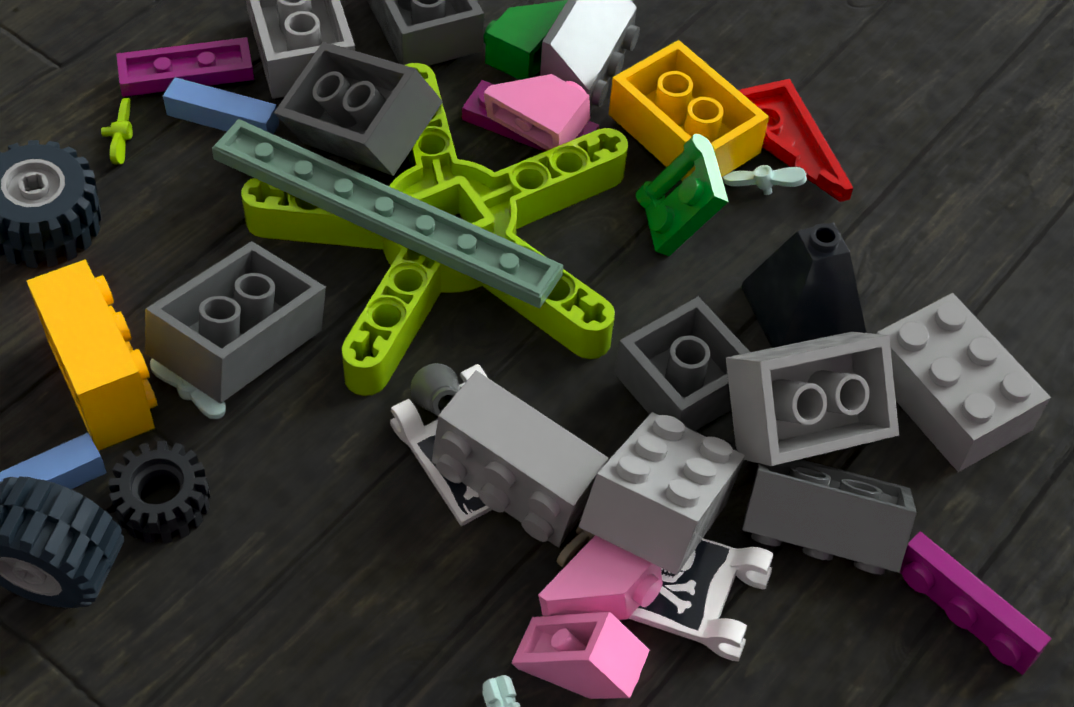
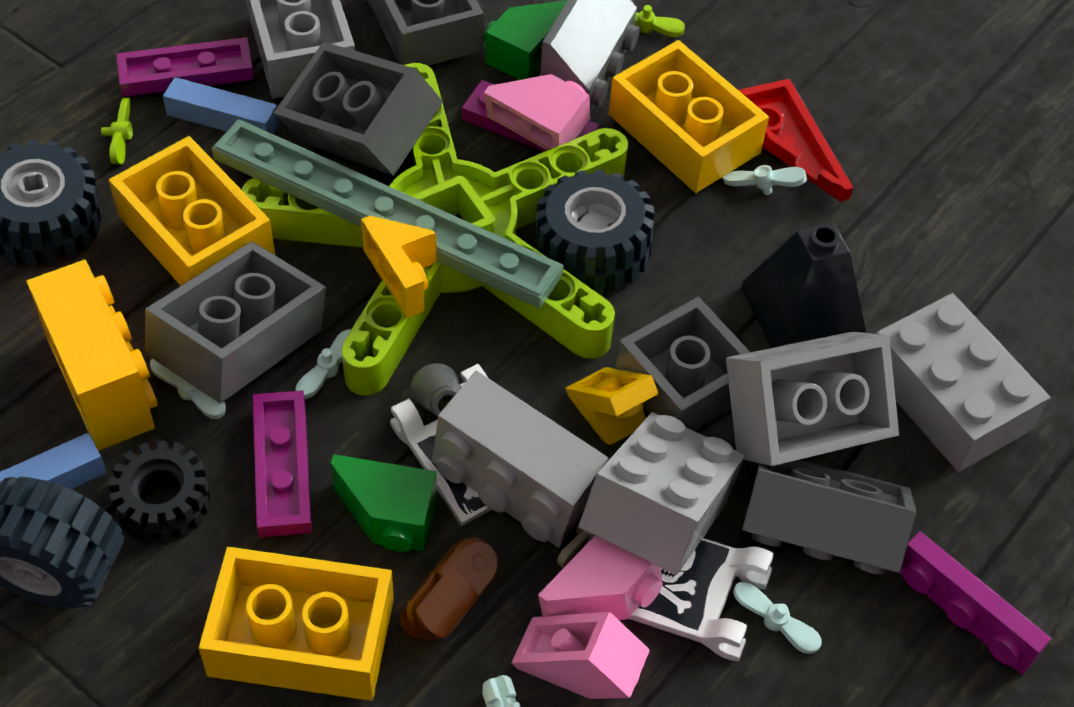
green plate [636,134,729,256] -> none
none -> yellow brick [109,136,275,286]
none -> yellow brick [199,547,394,701]
none -> magenta plate [253,390,312,538]
none -> light aqua piece [296,329,351,399]
none -> green slope [331,454,437,552]
none -> yellow slope [361,216,437,318]
none -> reddish brown arm [400,538,498,641]
none -> black wheel [536,170,654,294]
none -> yellow slope [565,367,659,445]
none -> lime piece [635,5,685,37]
none -> light aqua piece [733,582,822,654]

